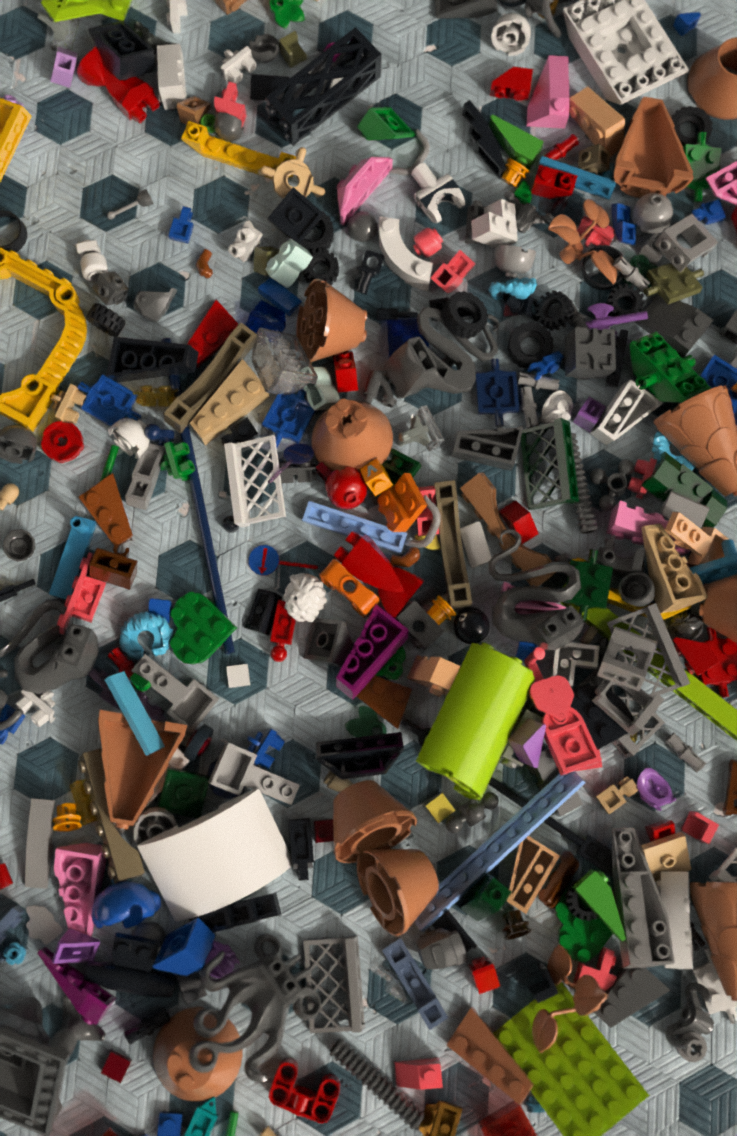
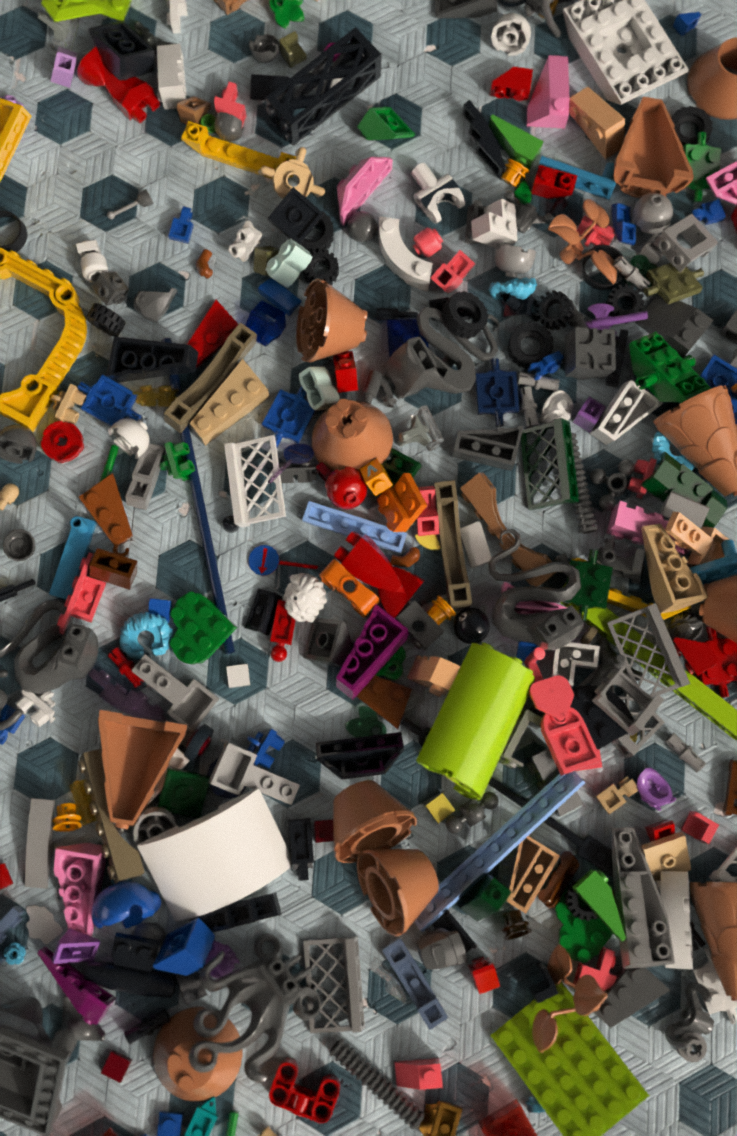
medium azure tile [105,671,165,756] -> none
green tile [130,672,151,692] -> none
dark blue plate [144,424,175,446] -> none
white hips [221,46,257,84] -> none
black plate [221,417,258,446] -> none
clear windscreen [252,328,318,395] -> none
dark tan cone [323,771,353,793] -> none
black bracket [355,250,385,295] -> none
light grey animal [389,129,430,176] -> none
light grey animal [404,495,441,548] -> none
nougat wing [446,1007,534,1105] -> none
red slope [498,500,539,544] -> none
slope [508,719,546,768] -> none
red pin [540,134,579,160] -> none
dark tan brick [578,144,610,175] -> none
light grey panel [597,627,657,692] -> none
dark grey hat [618,572,655,607] -> none

